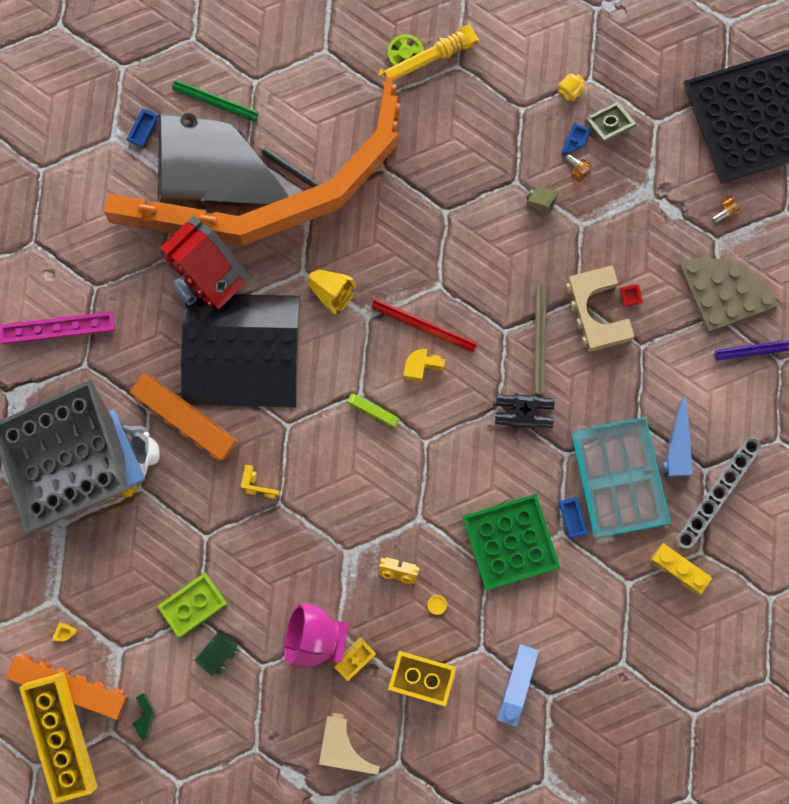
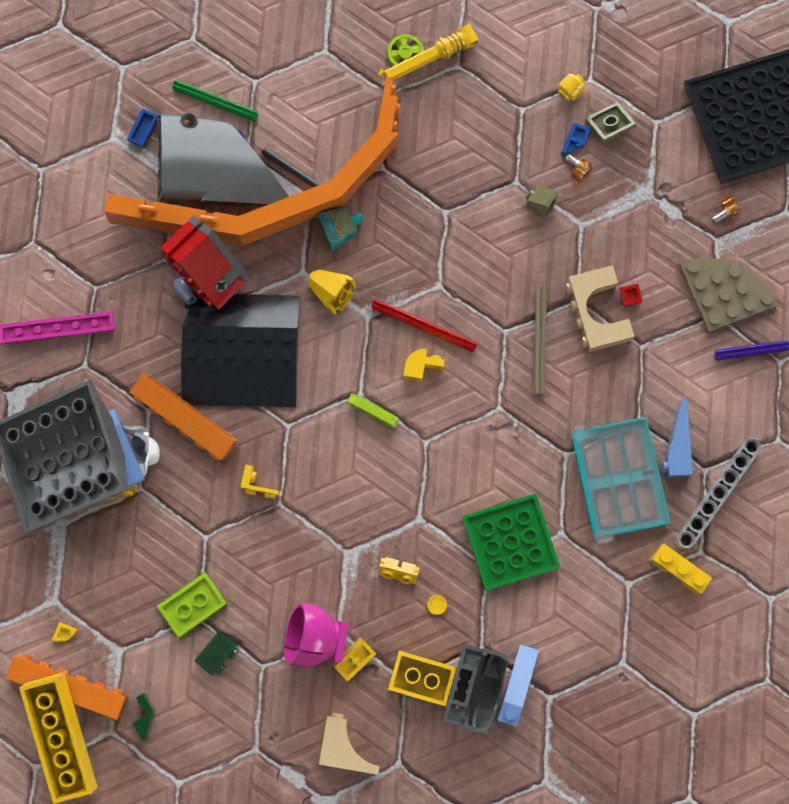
black pin [495,393,555,430] -> none
blue tile [559,497,588,539] -> none
none -> torso [317,207,364,251]
none -> dark grey piece [442,644,507,734]

